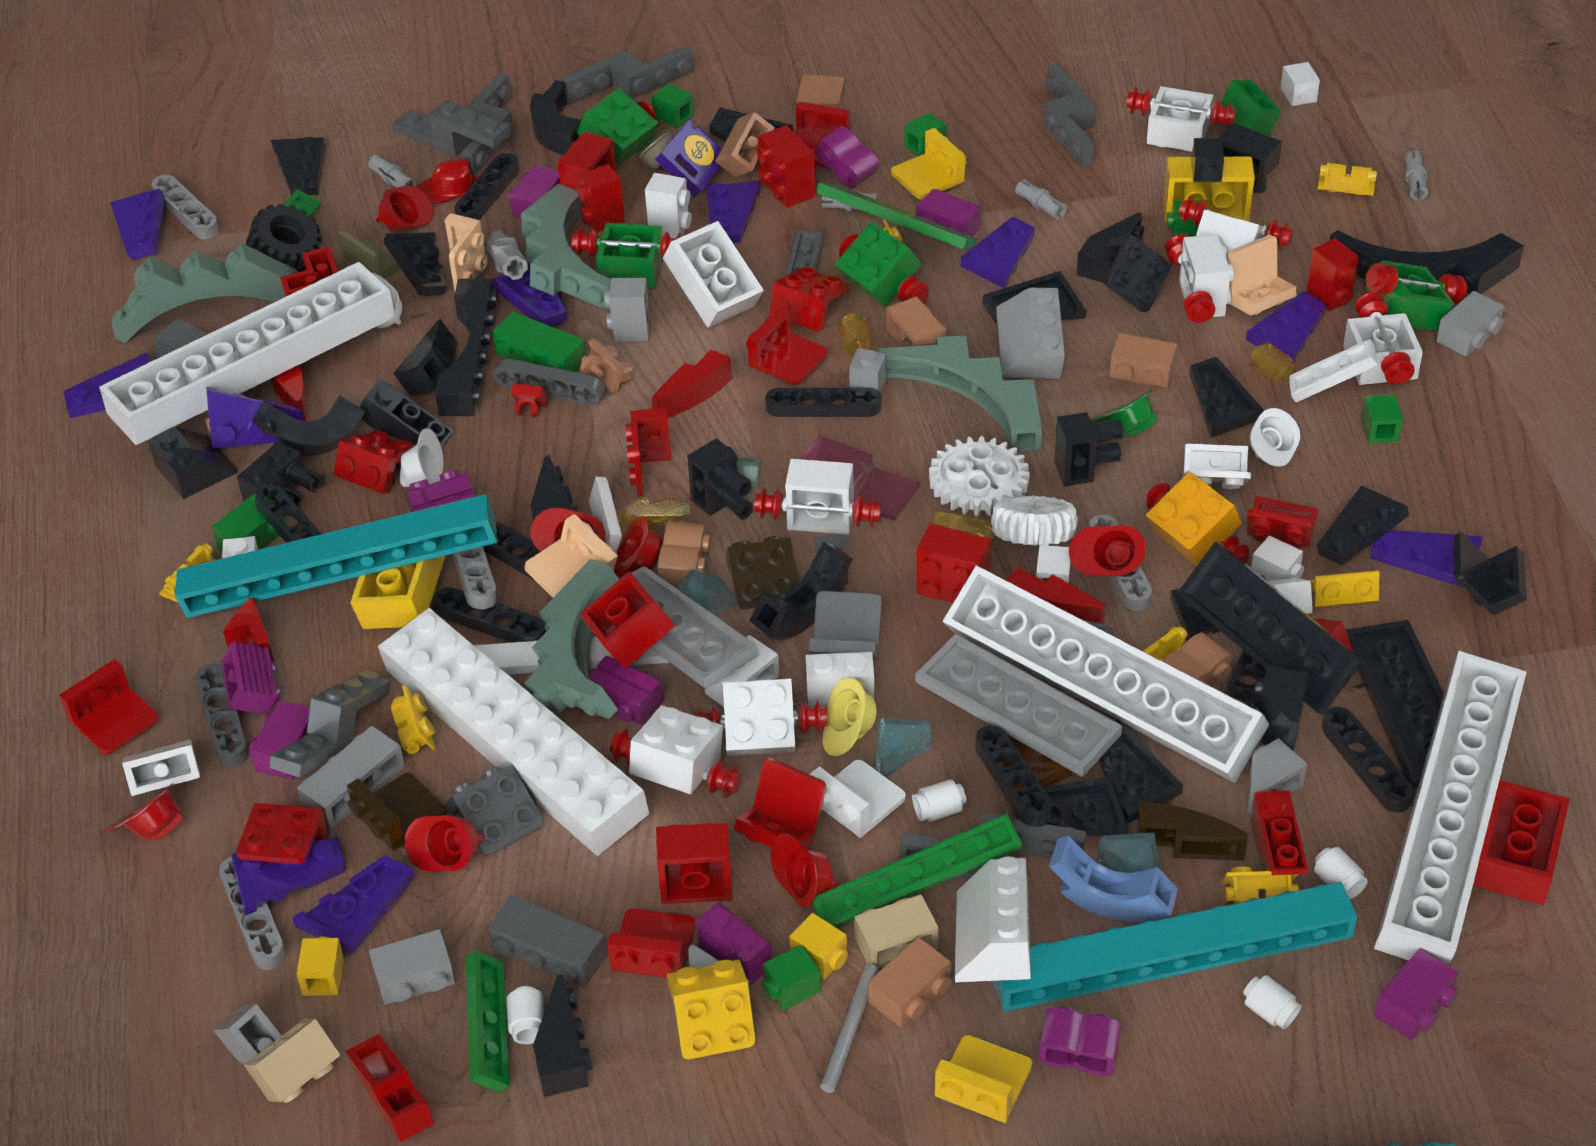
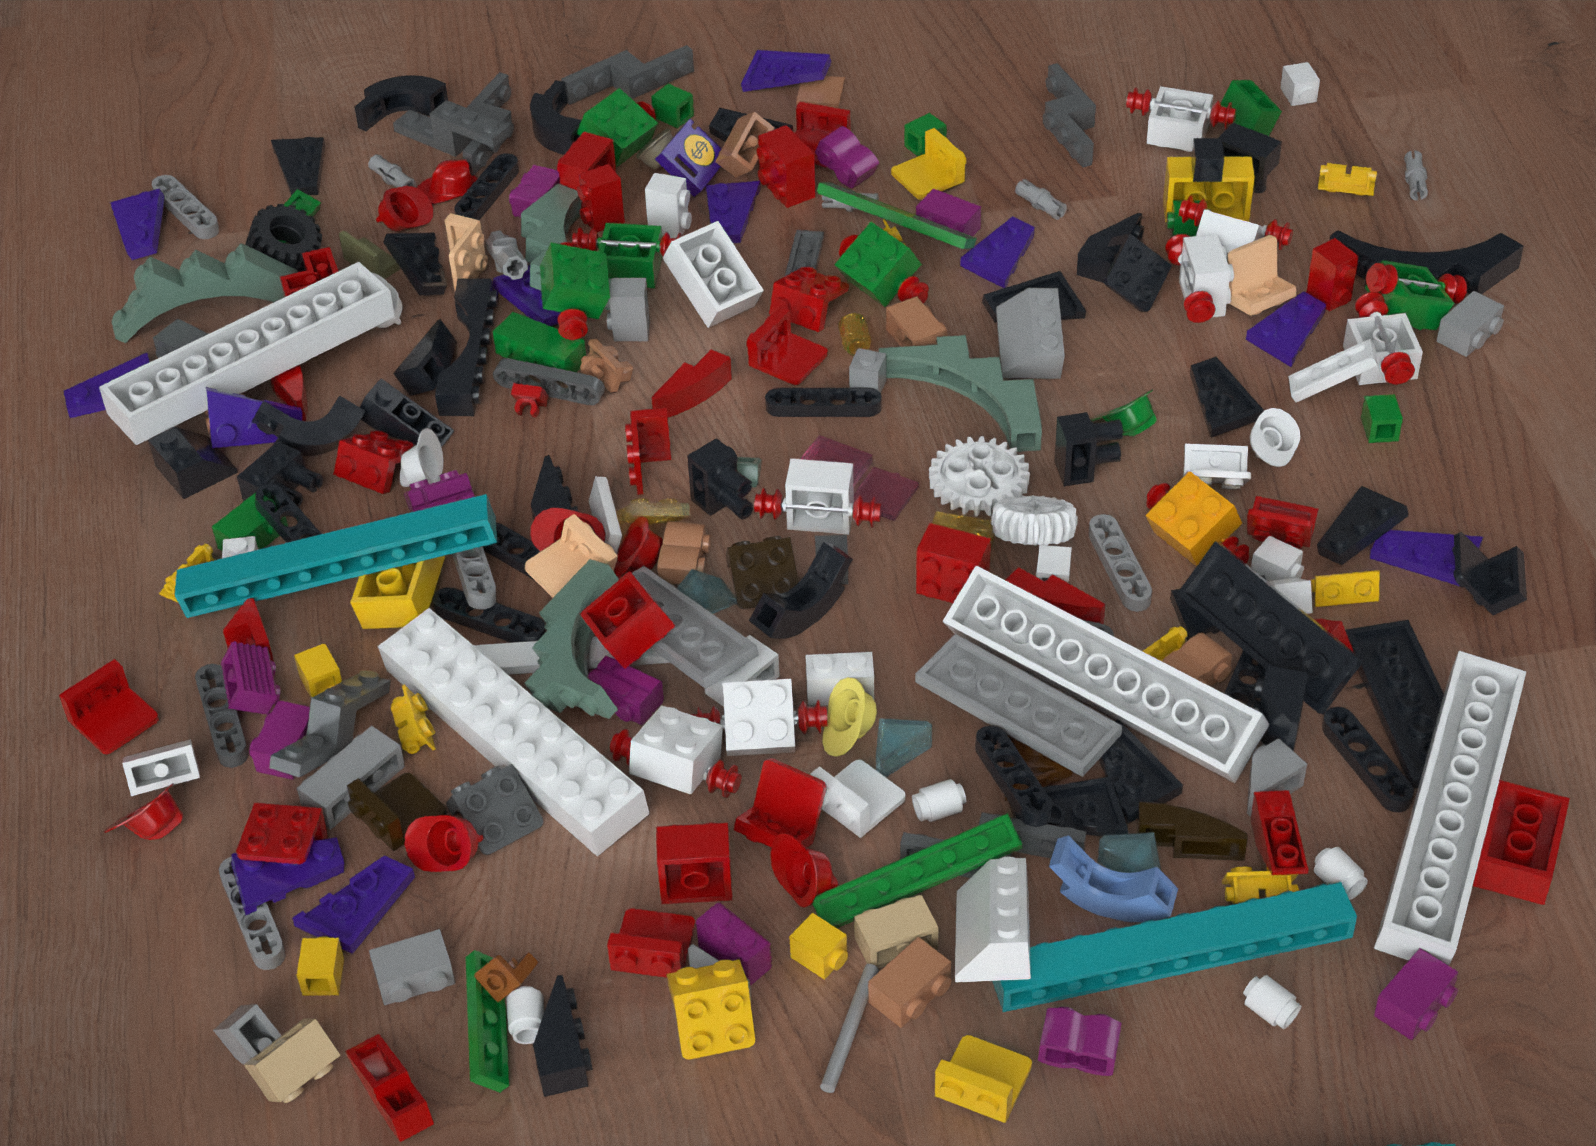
dark grey brick [488,895,607,987] -> none
green brick [761,945,821,1011] -> none
dark grey bracket [809,591,882,660] -> none
red piece [1068,525,1146,576] -> none
nougat brick [1109,333,1178,389] -> none
clear yellow brick [1251,342,1296,384] -> none
none -> yellow panel [294,644,342,698]
none -> black arch [354,75,448,131]
none -> dark orange bracket [474,952,539,1002]
none -> green brick [540,242,610,340]
none -> dark purple wing [741,50,832,92]

